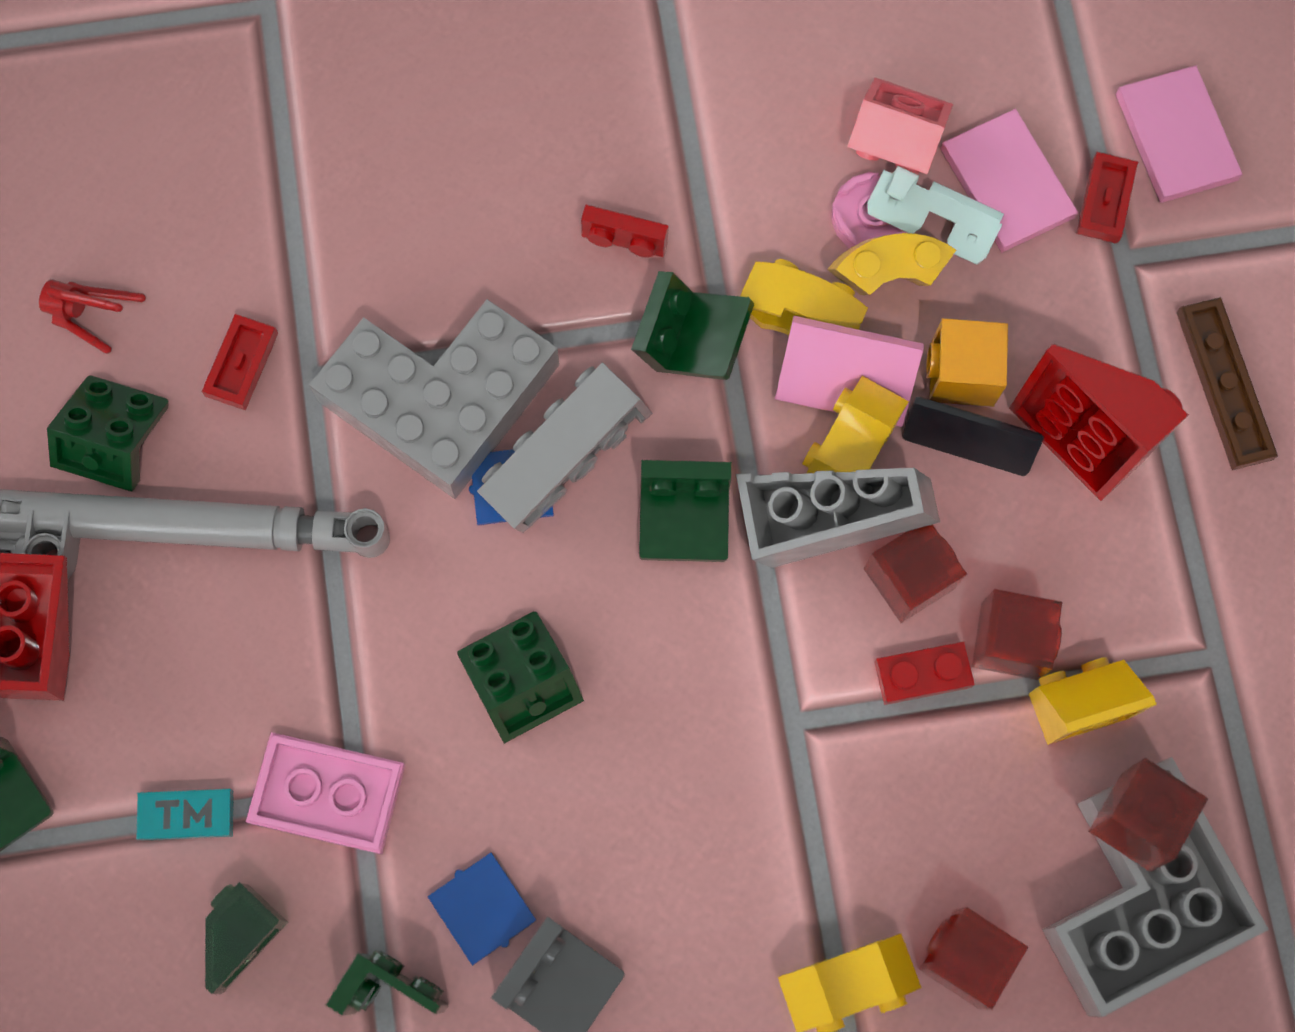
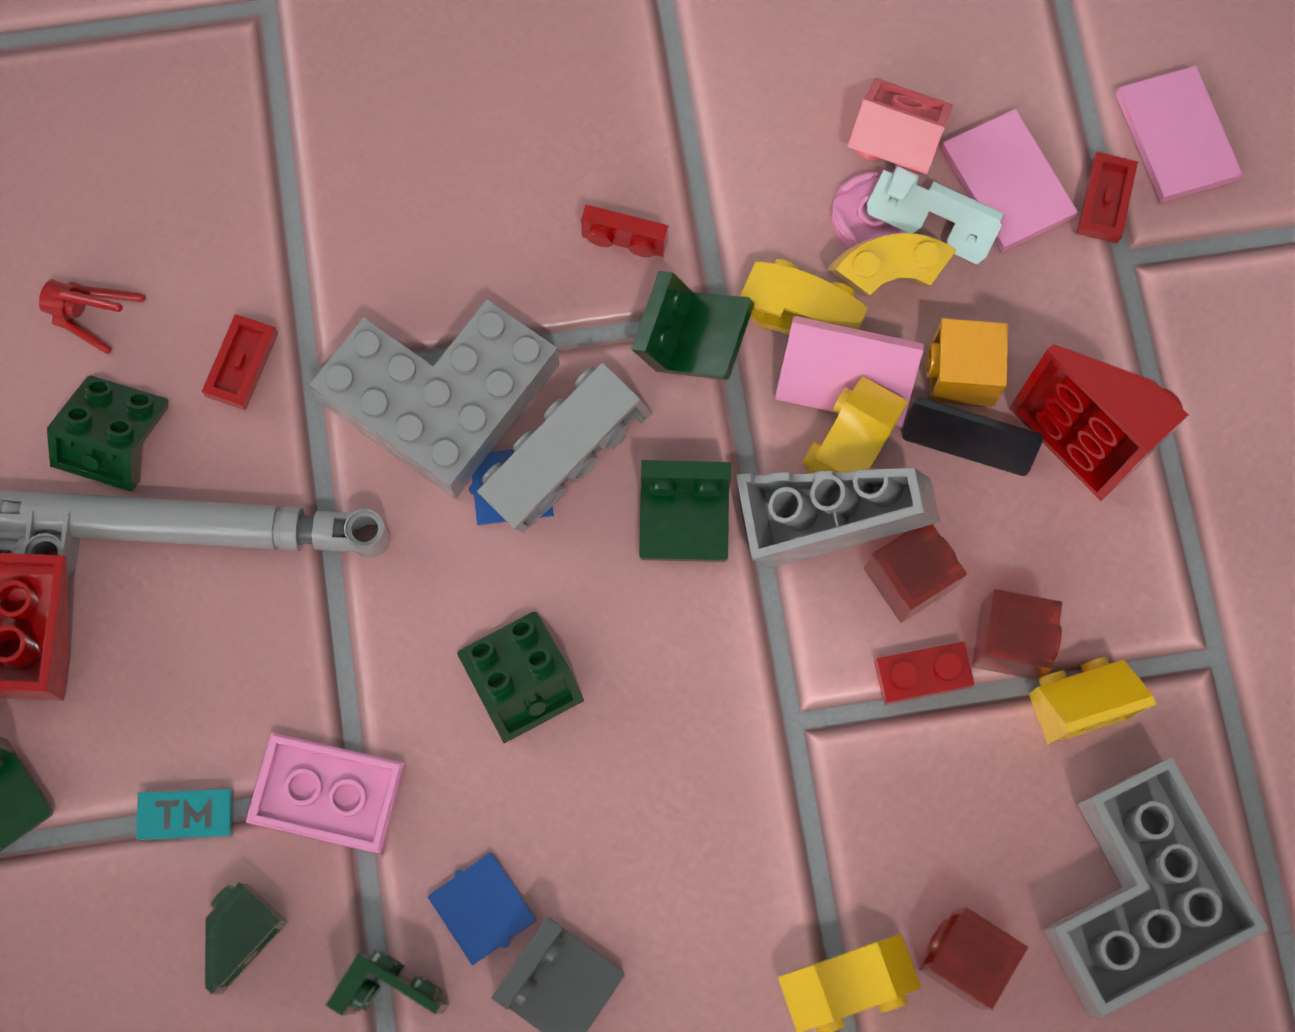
clear red head [1088,758,1209,872] -> none
reddish brown tile [1176,297,1278,471] -> none

